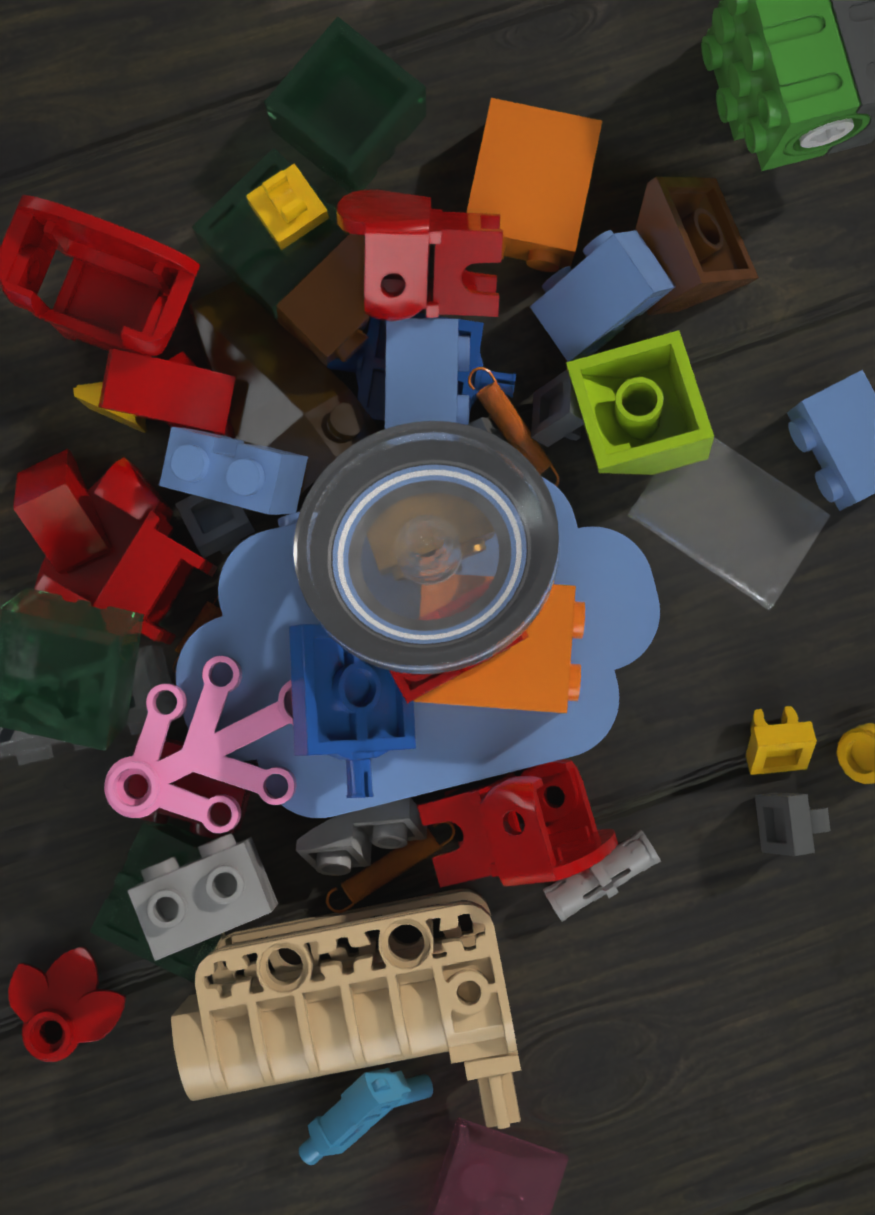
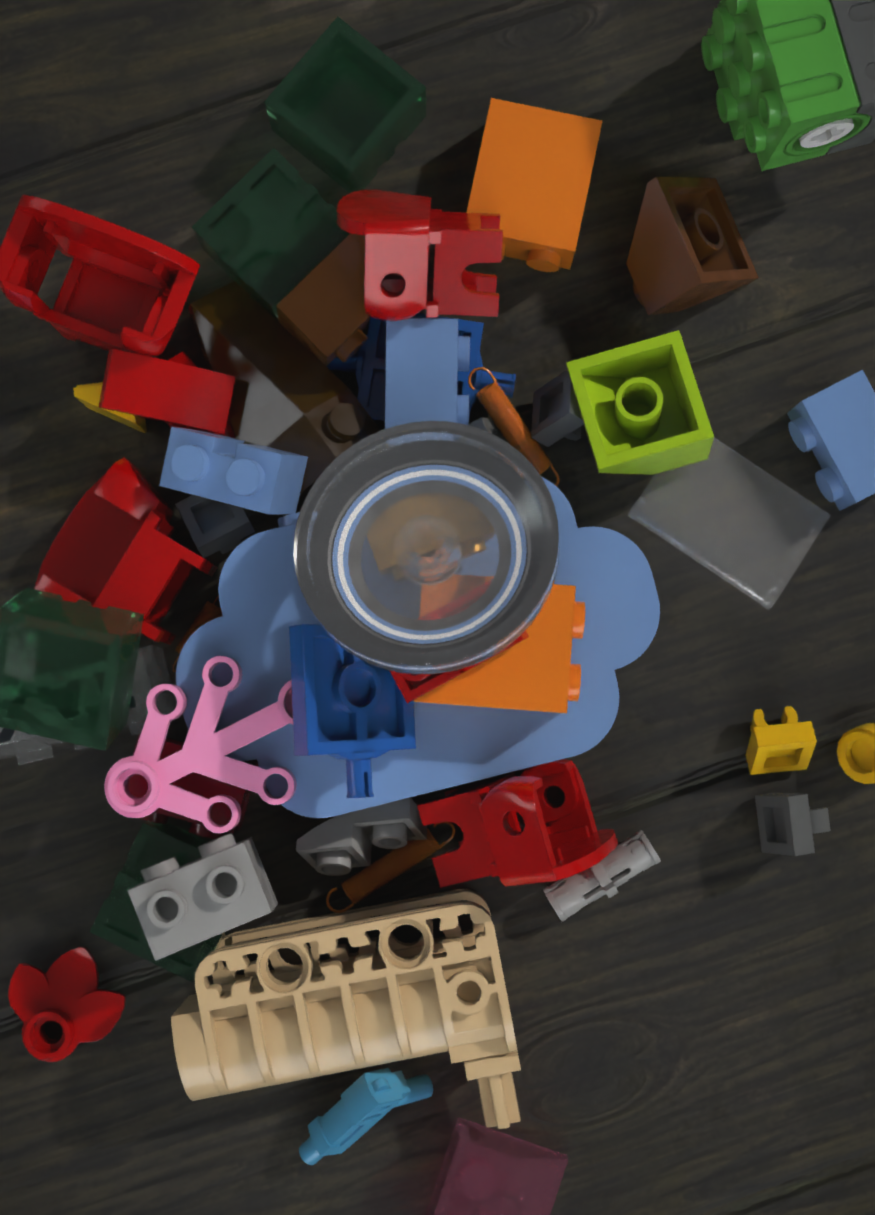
red slope [13,449,112,574] -> none
yellow tile [246,163,329,250] -> none
medium blue brick [530,230,676,362] -> none

